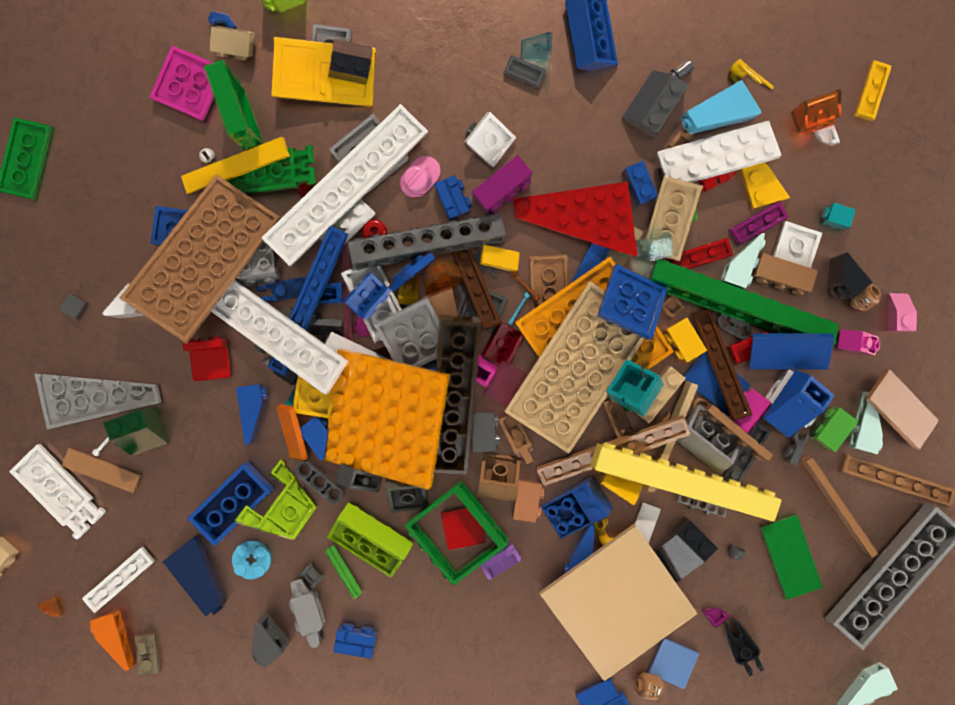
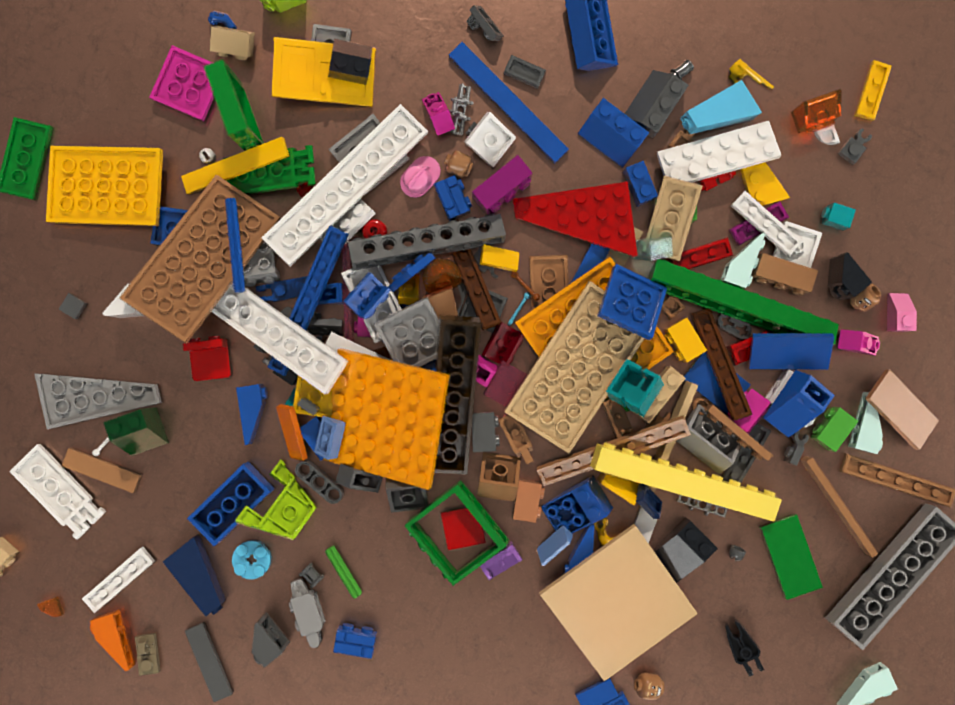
lime slope [327,502,414,578] -> none
clear light blue slope [520,32,552,61] -> none
medium blue tile [648,638,699,689] -> none
magenta tile [702,608,730,628] -> none
none -> yellow plate [46,146,163,226]
none -> dark grey tile [185,622,233,702]
none -> blue axle [225,198,245,293]
none -> dark grey tile [297,398,320,416]
none -> medium blue slope [314,416,346,460]
none -> dark pink slope [422,92,455,136]
none -> medium nougat head [444,150,473,179]
none -> blue tile [449,42,569,163]
none -> light grey piece [449,84,474,136]
none -> dark grey hinge [466,5,504,41]
none -> medium blue slope [537,526,573,566]
none -> blue slope [578,98,649,168]
none -> dark blue tile [636,483,662,519]
none -> white tile [731,191,803,257]
none -> dark grey plate [838,128,872,165]

